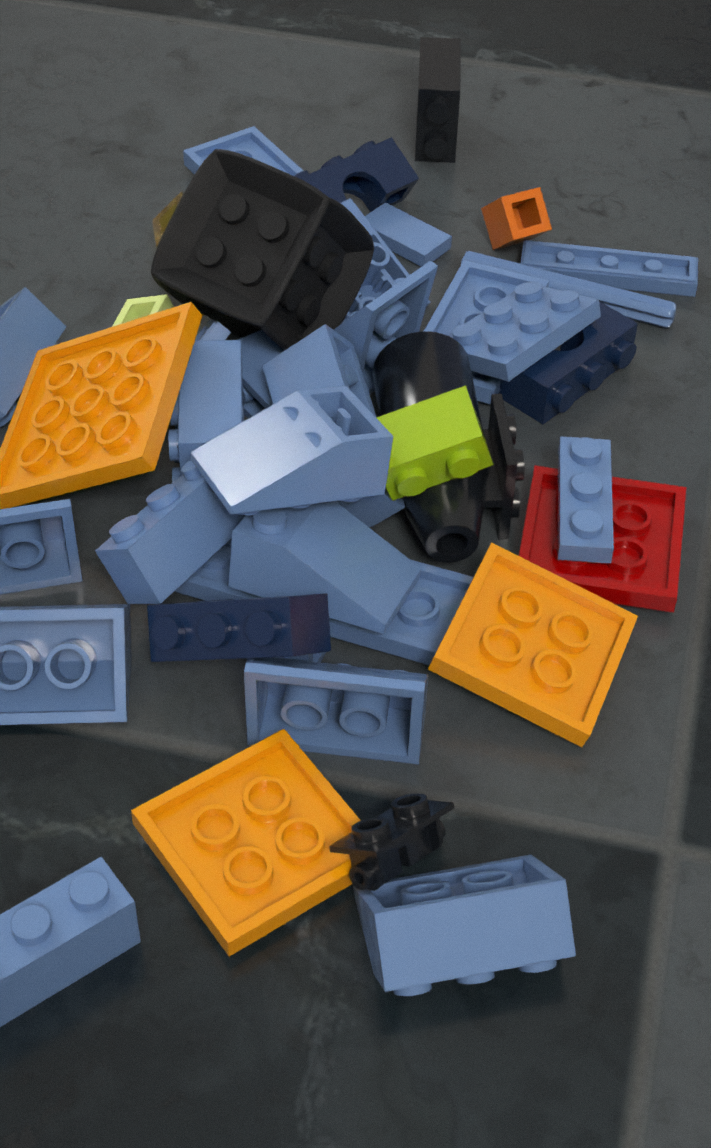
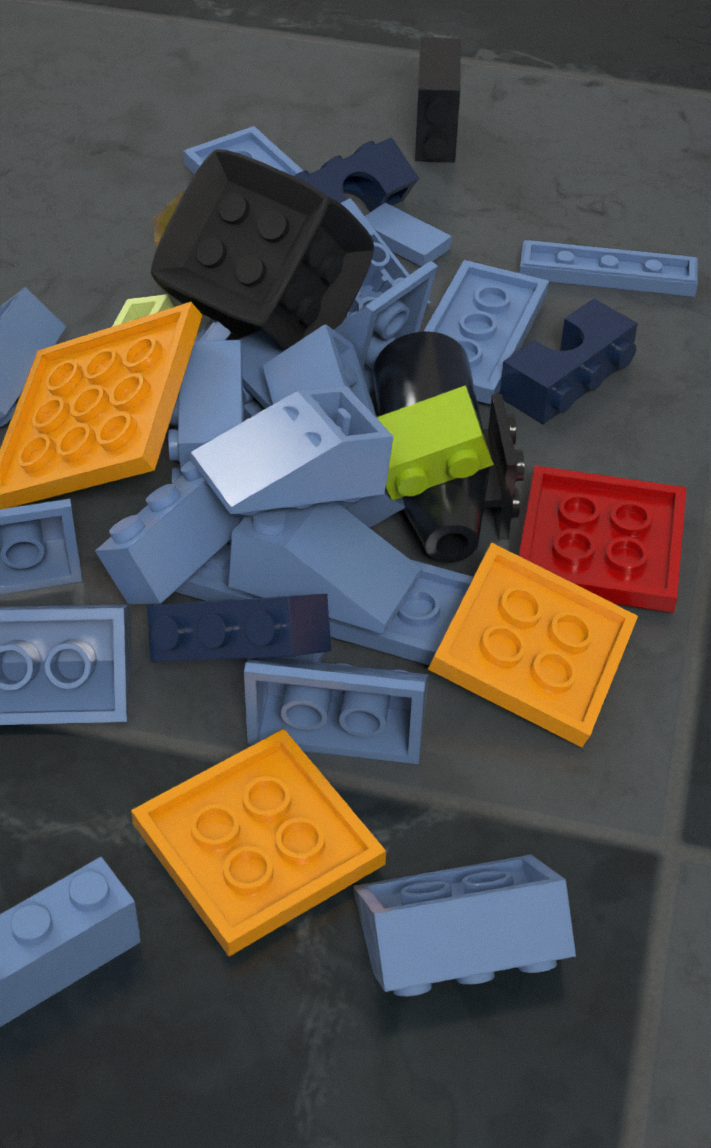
black hinge [329,793,454,891] -> none
medium blue plate [447,282,601,382] -> none
medium blue axle [461,251,676,328] -> none
orange brick [481,187,552,250] -> none
medium blue plate [558,436,614,564] -> none

